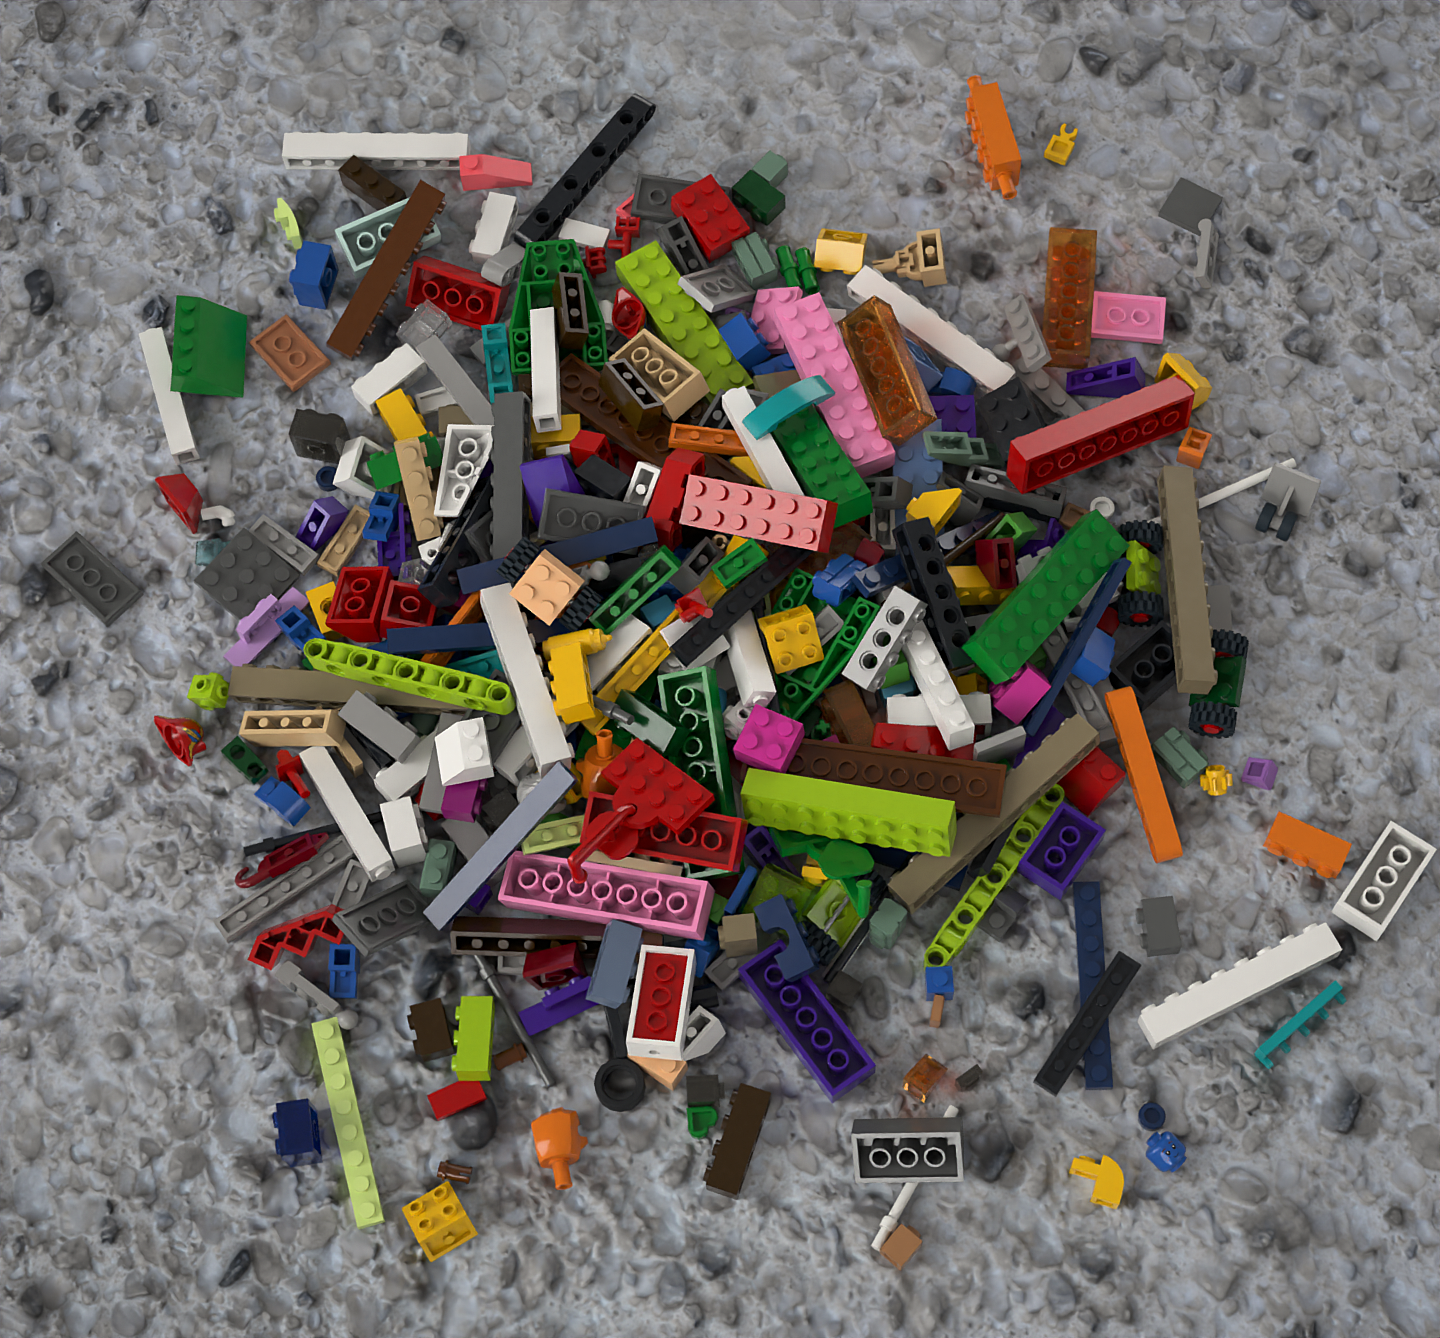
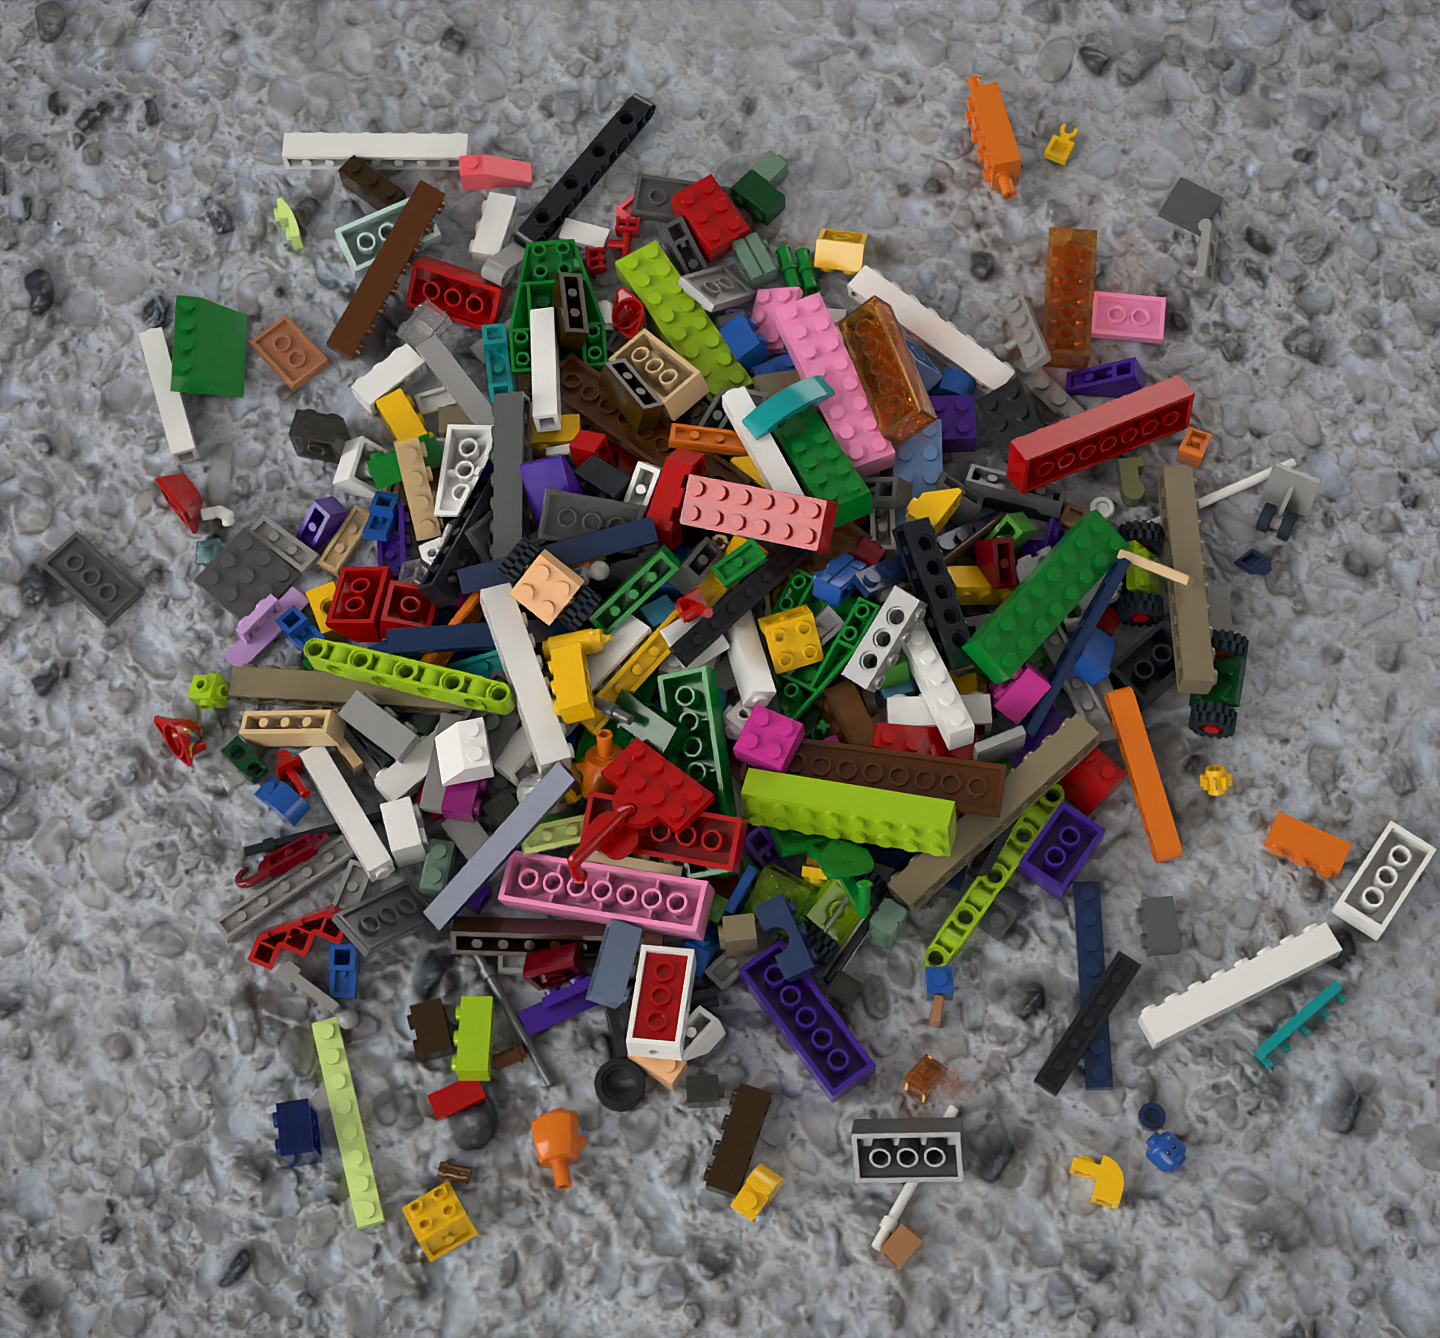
blue brick [289,241,339,310] -> none
dark blue tile [316,466,338,492] -> none
green tile [686,1106,718,1140] -> none
tan brick [872,228,947,287] -> none
sand green slope [923,431,1005,470] -> none
clear smoke tile [954,1064,983,1093] -> none
sand green brick [1151,727,1209,789] -> none
yellow slope [1154,353,1212,410] -> none
medium lavender slope [1241,757,1278,790] -> none
none -> yellow brick [730,1163,784,1223]
none -> olive leg [1116,457,1145,508]
none -> tan tile [1117,549,1195,589]
none -> dark blue slope [1234,548,1272,575]

